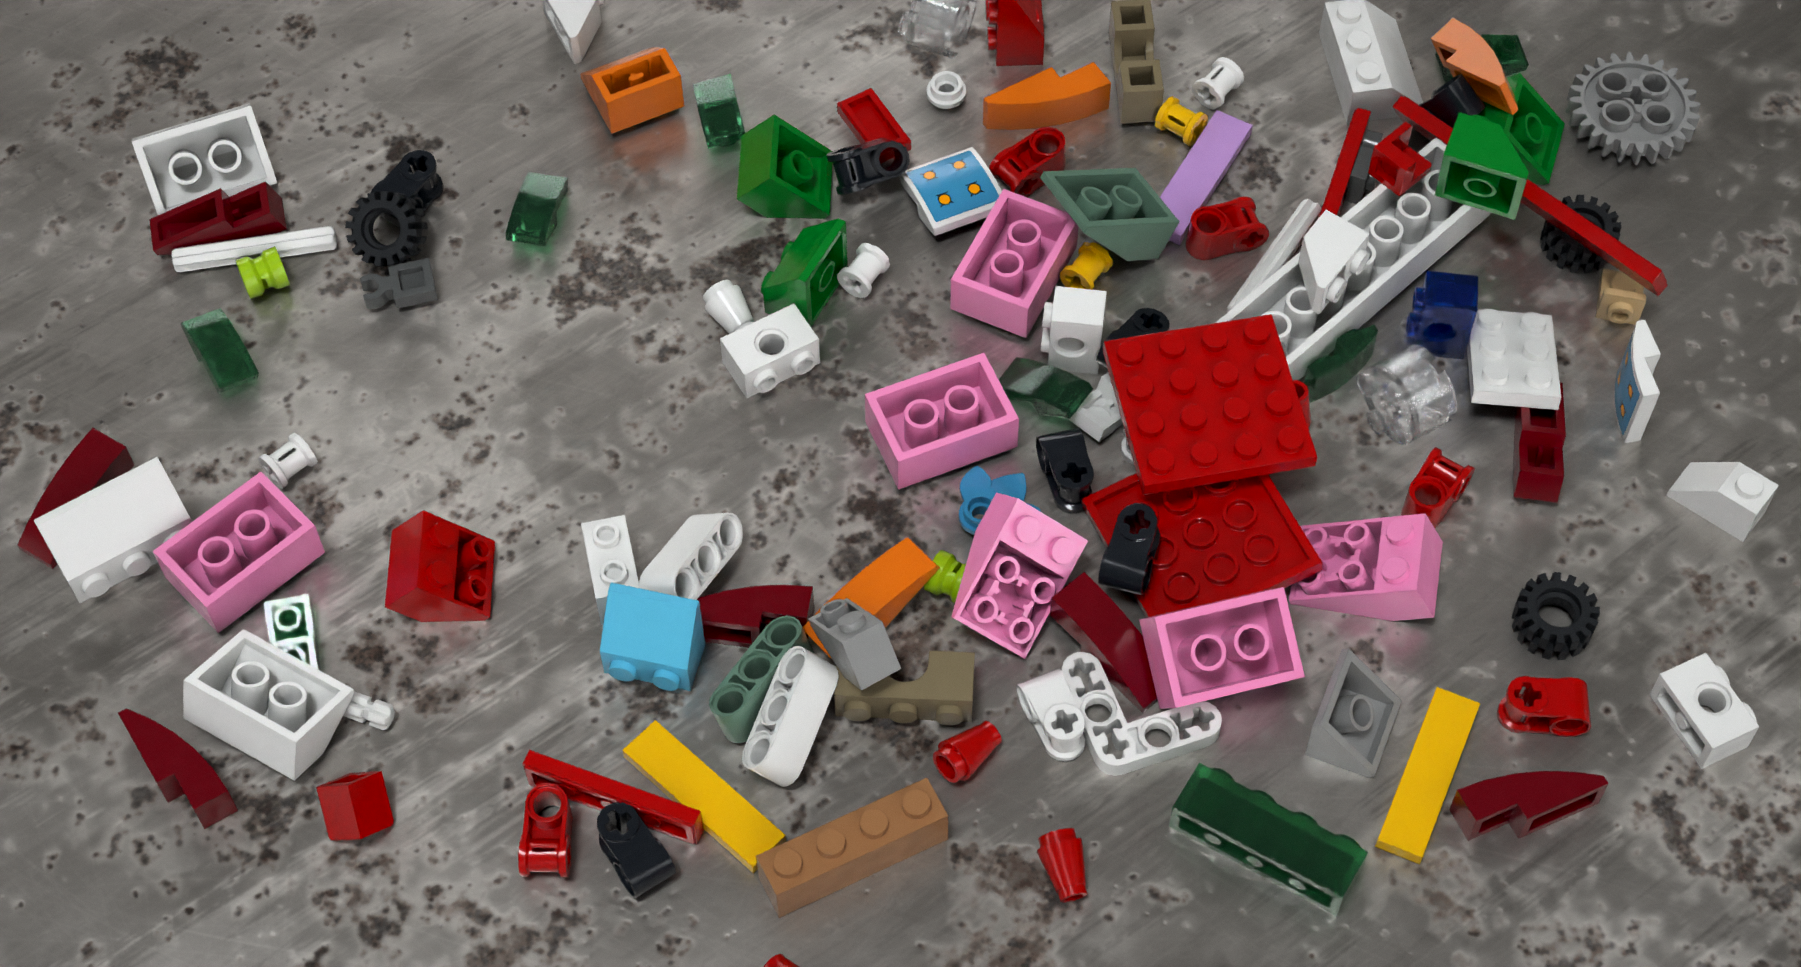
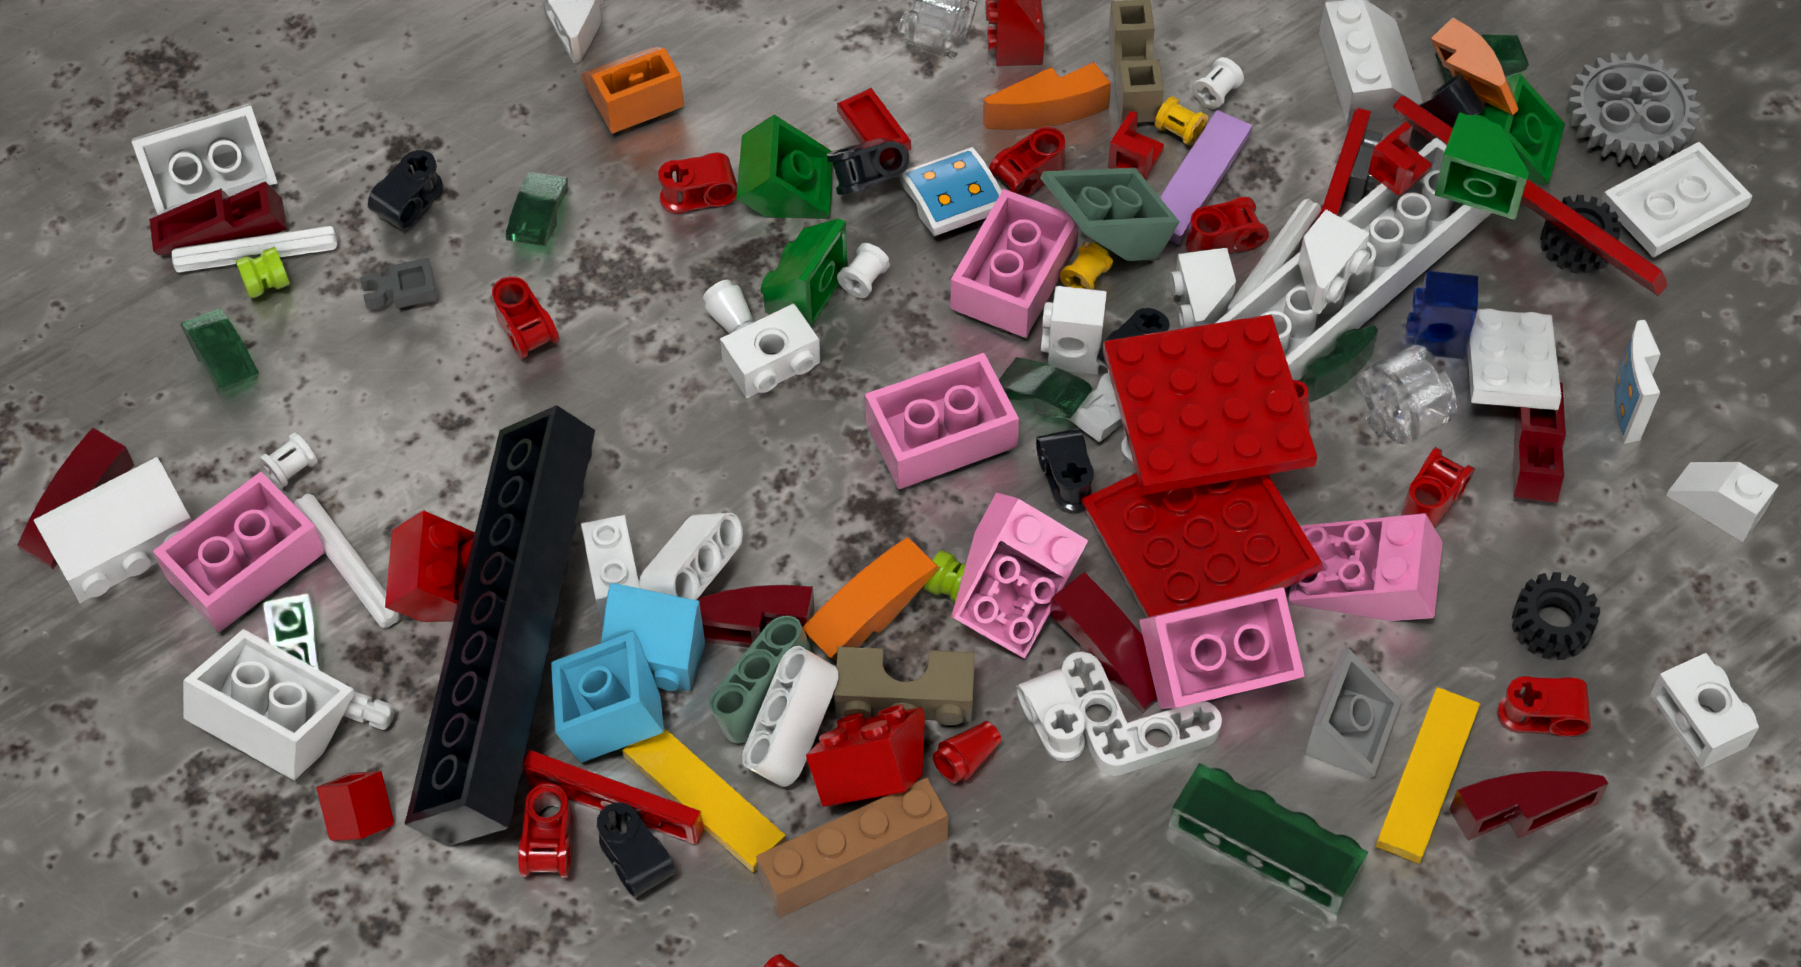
dark red slope [118,708,238,829] -> none
black tyre [345,191,428,266] -> none
clear green slope [693,73,746,149] -> none
light grey slope [808,598,901,690] -> none
white plate [927,71,966,109] -> none
dark azure plate [959,466,1041,535] -> none
red cone [1037,828,1088,902] -> none
black piece [1098,503,1161,596] -> none
tan bracket [1595,269,1646,325] -> none
none -> white axle [293,494,401,628]
none -> black brick [404,405,595,846]
none -> red piece [492,276,560,359]
none -> medium azure slope [551,631,664,763]
none -> red piece [658,152,738,214]
none -> red slope [806,705,925,807]
none -> red panel [1108,110,1164,180]
none -> white slope [1170,248,1236,329]
none -> white plate [1601,142,1753,258]

